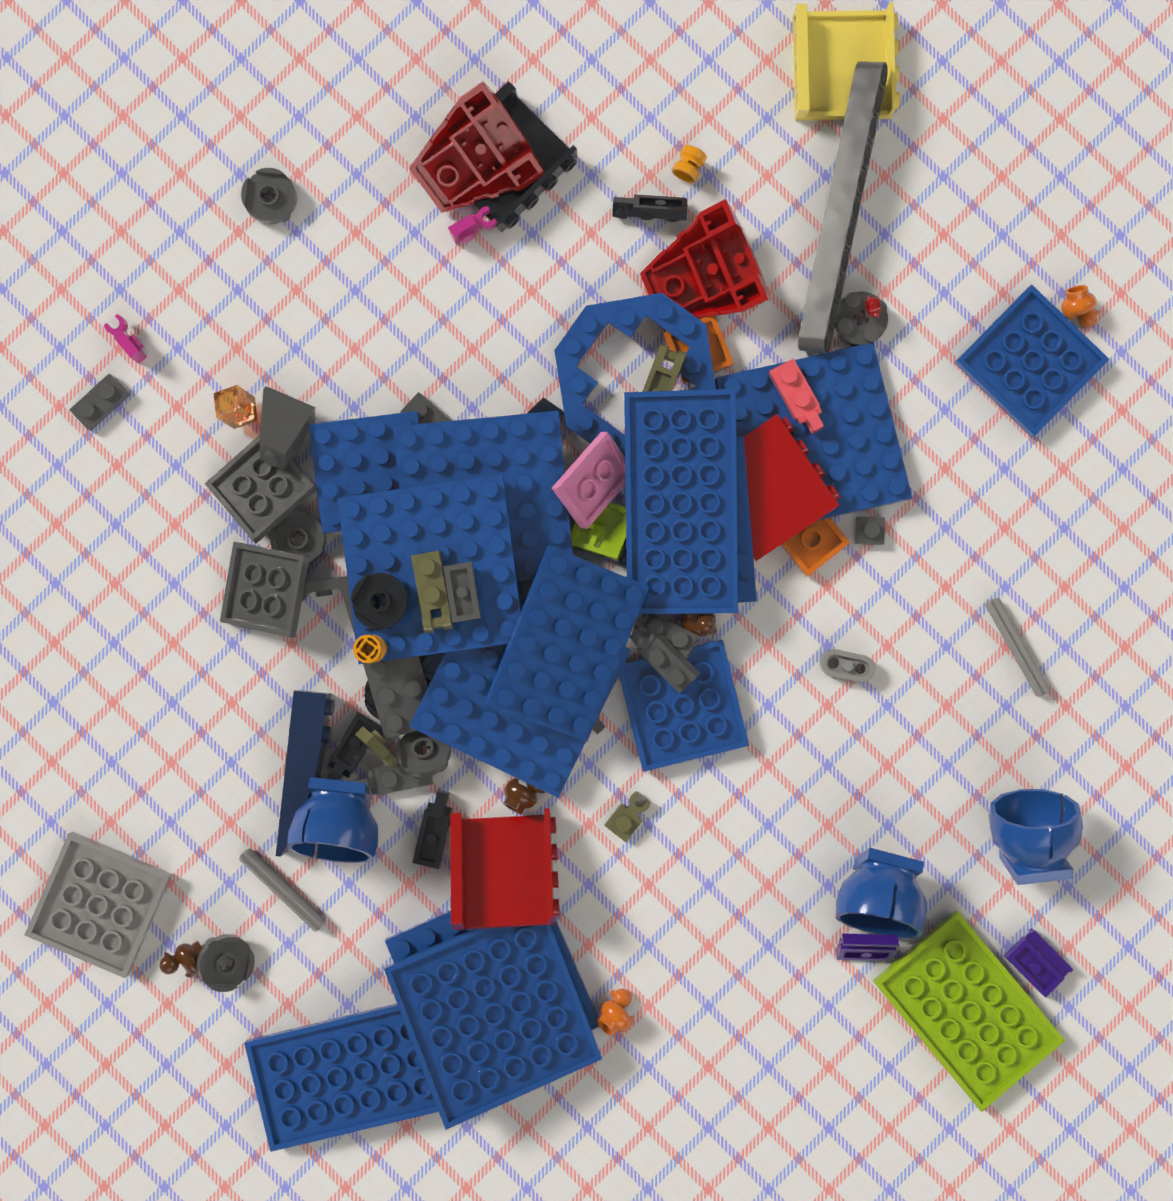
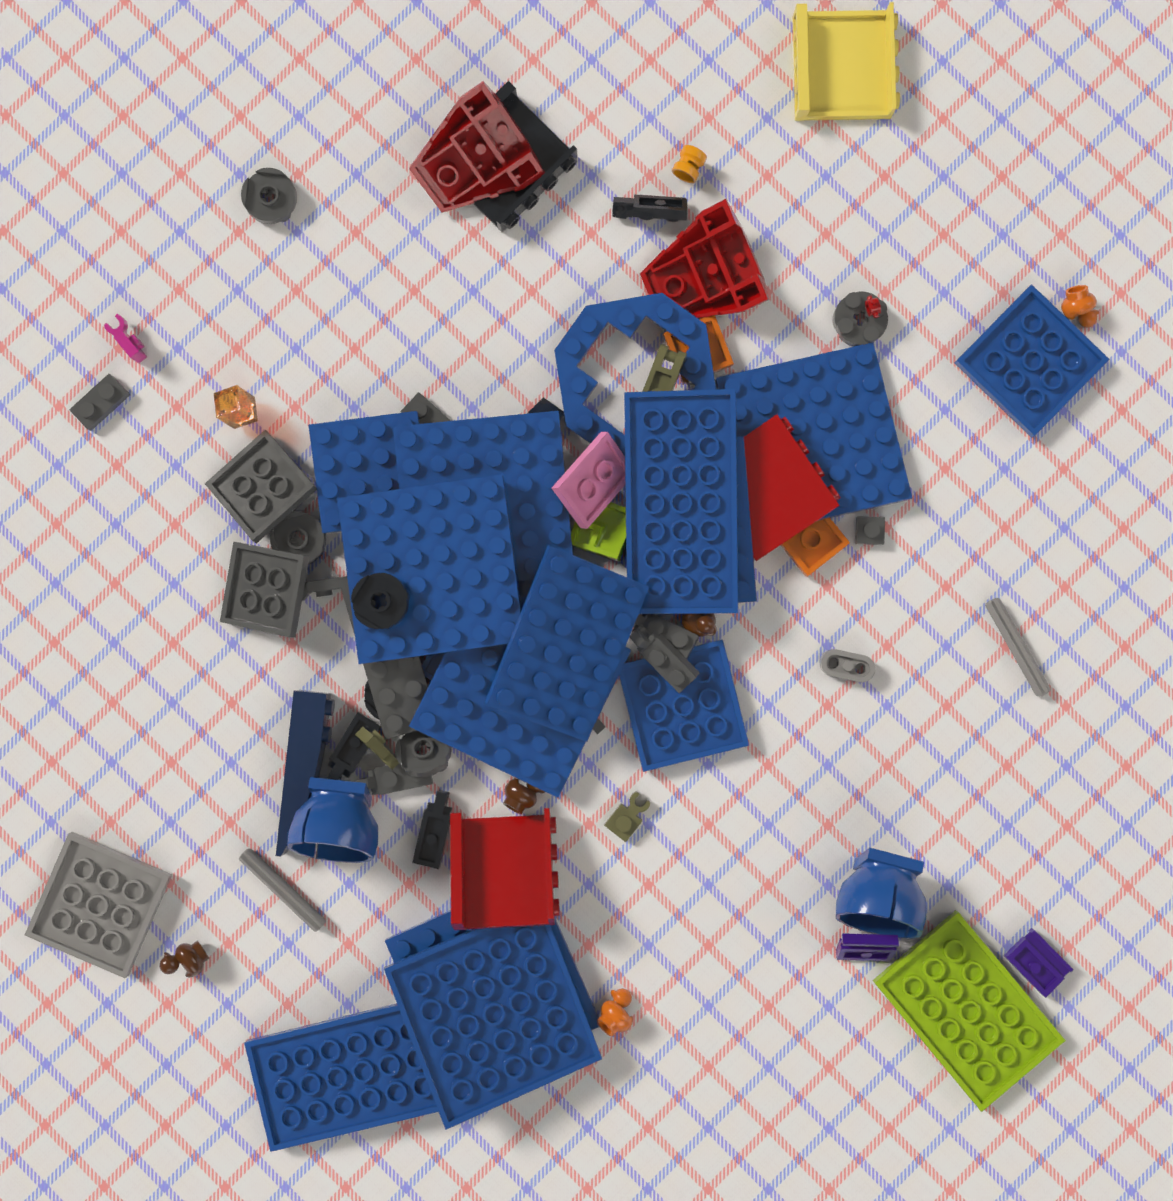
dark grey plate [197,934,255,992] -> none
dark grey slope [260,386,315,470] -> none
light orange wheel [353,635,387,663] -> none
olive plate [411,550,454,634] -> none
dark grey plate [443,562,482,623] -> none
dark pink plate [448,206,497,244] -> none
coral hinge [769,358,824,434] -> none
beam [798,61,888,354] -> none
blue plate [988,789,1083,885] -> none

